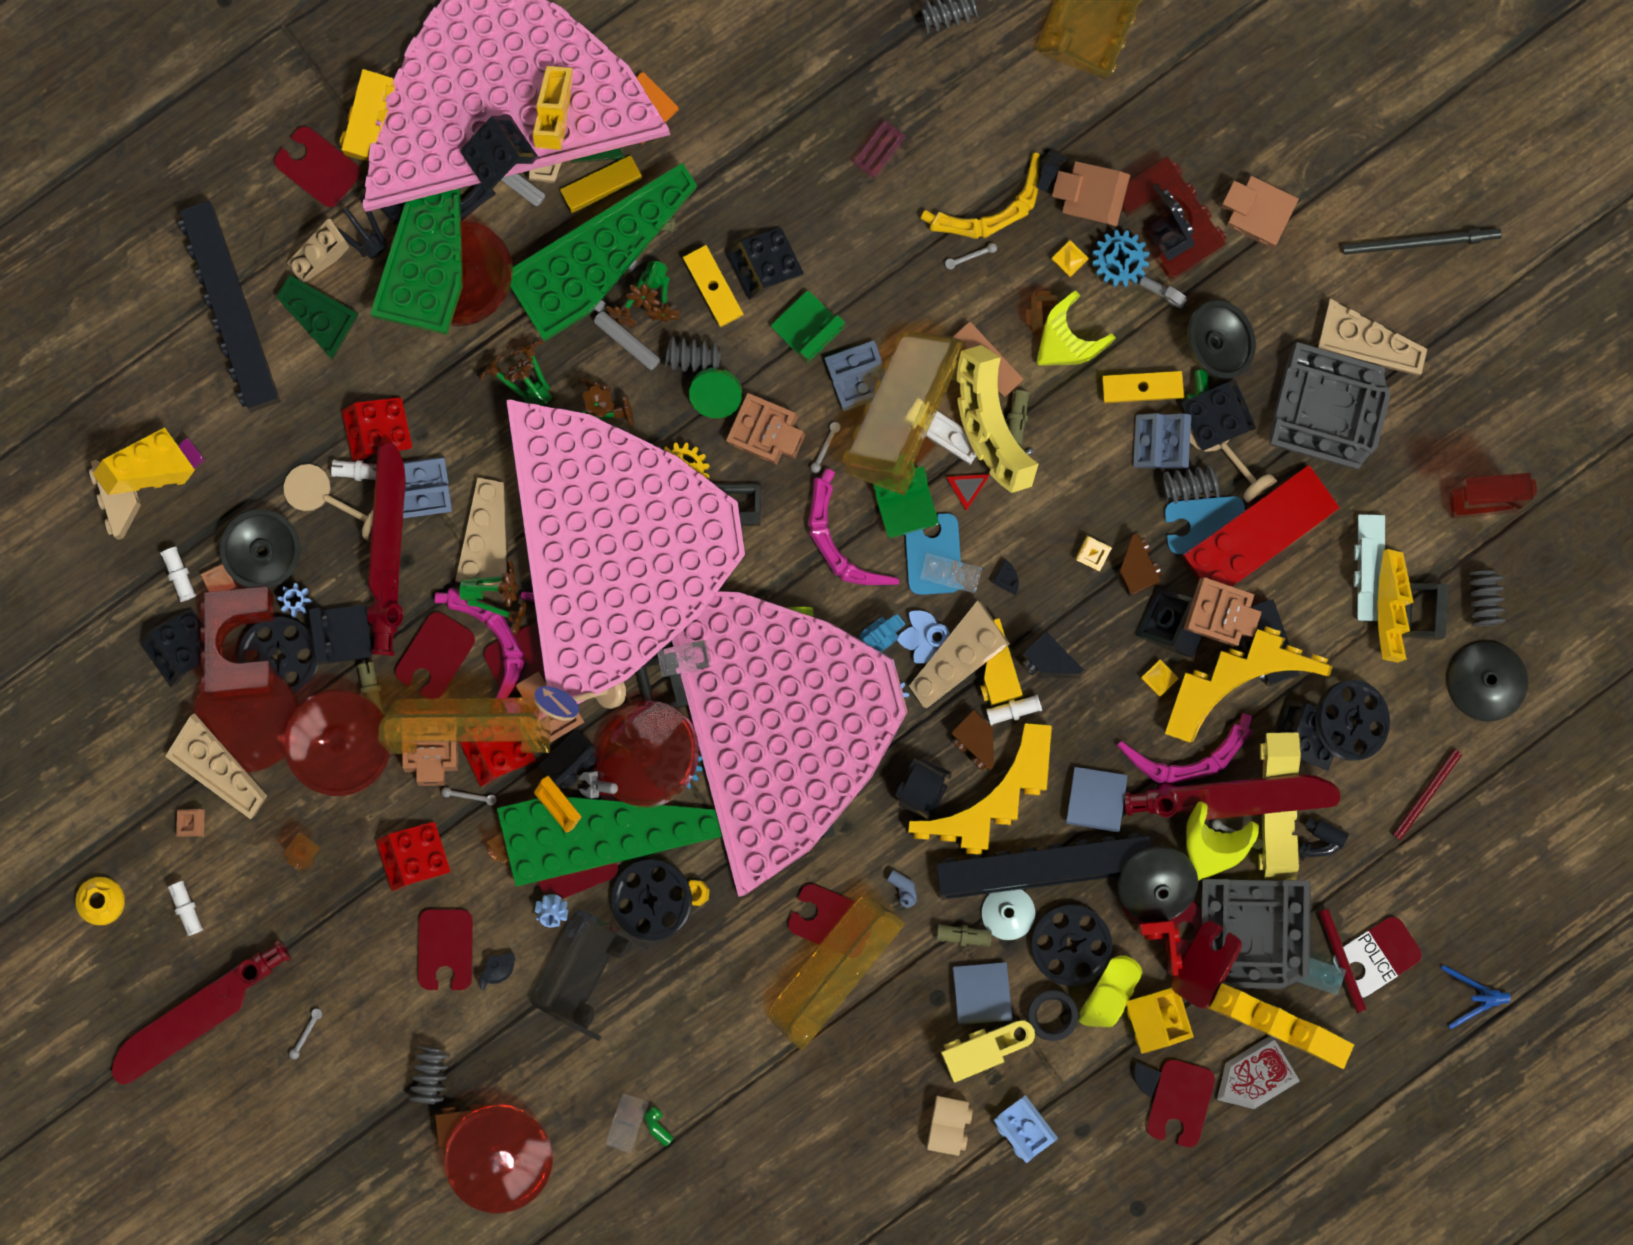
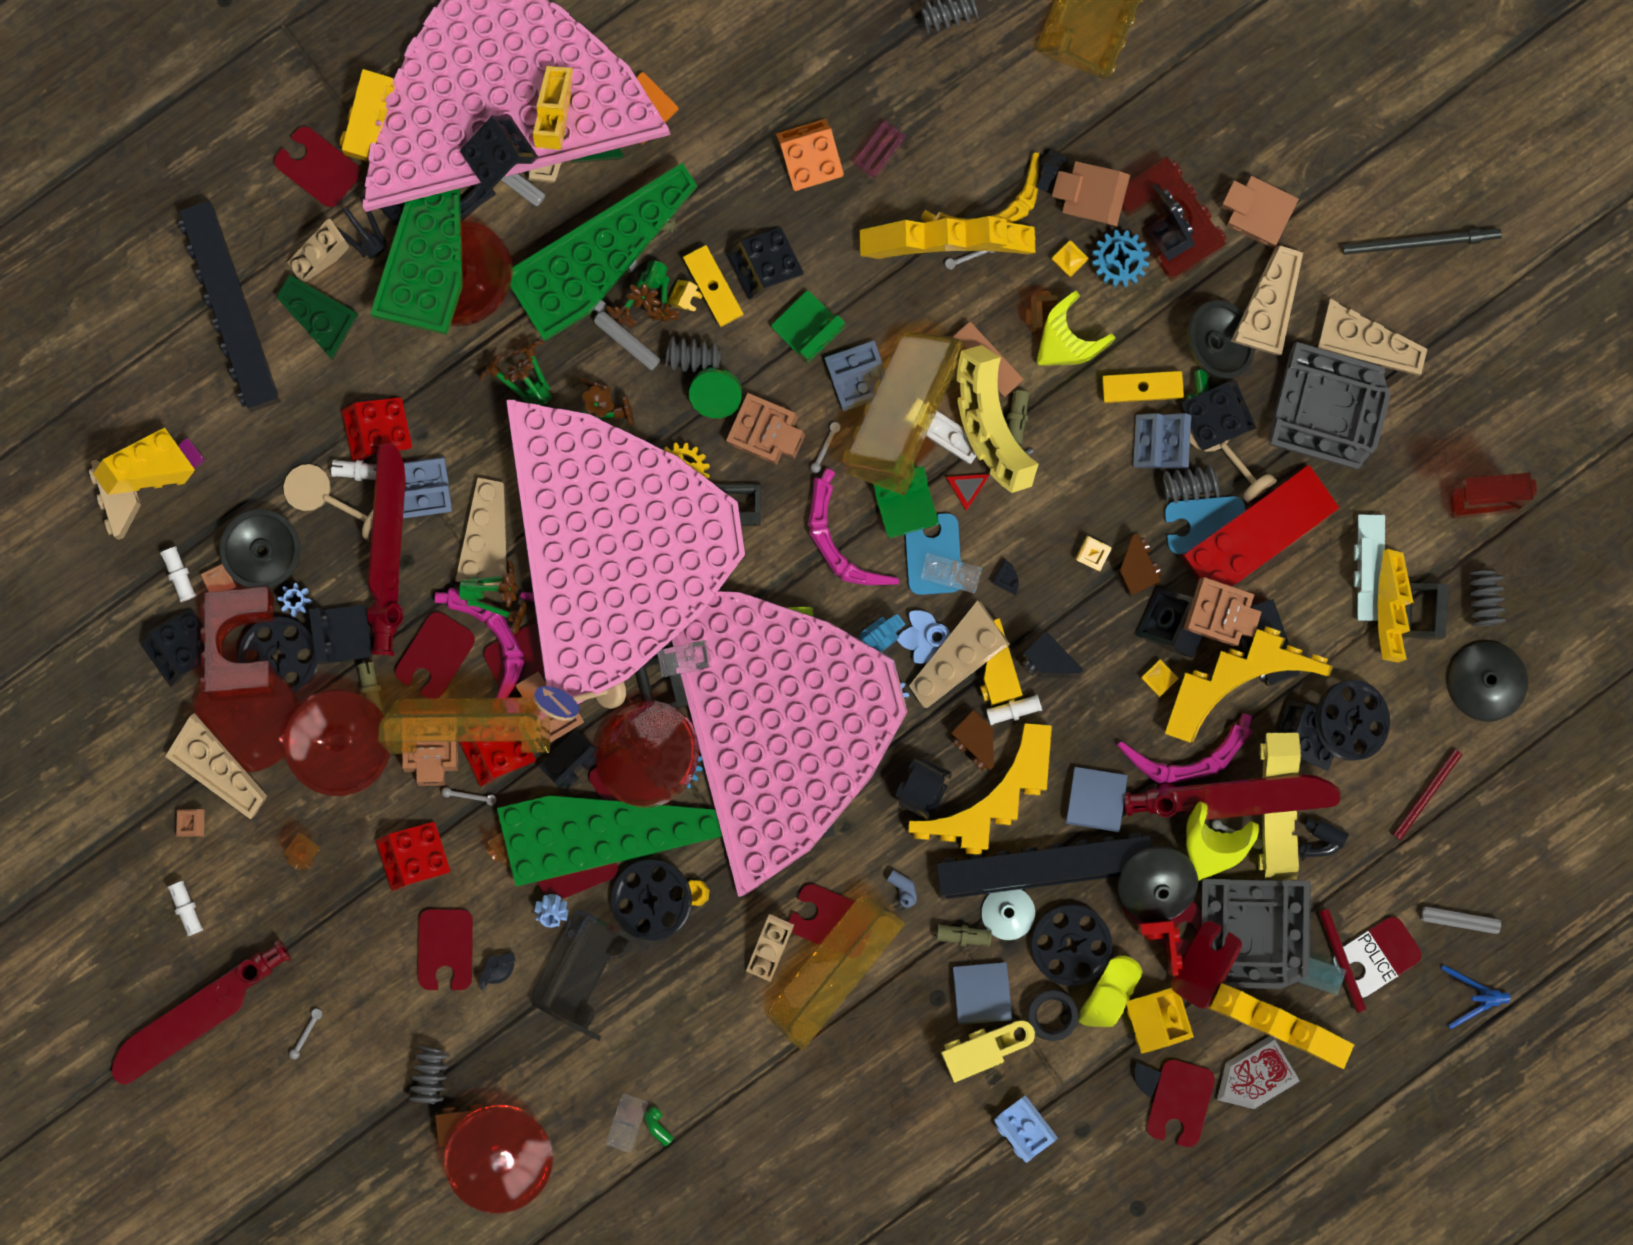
yellow piece [75,877,125,926] -> none
light orange tile [534,776,581,833] -> none
yellow slope [560,155,642,213] -> none
light grey bar [579,770,618,799] -> none
tan brick [926,1095,973,1156] -> none
light grey bar [1139,276,1187,309] -> none
none -> yellow tile [667,280,702,311]
none -> tan slope [746,914,794,982]
none -> orange bracket [776,119,844,191]
none -> yellow arch [860,216,1035,259]
none -> tan wing [1231,246,1303,355]
none -> light grey axle [1421,907,1501,934]

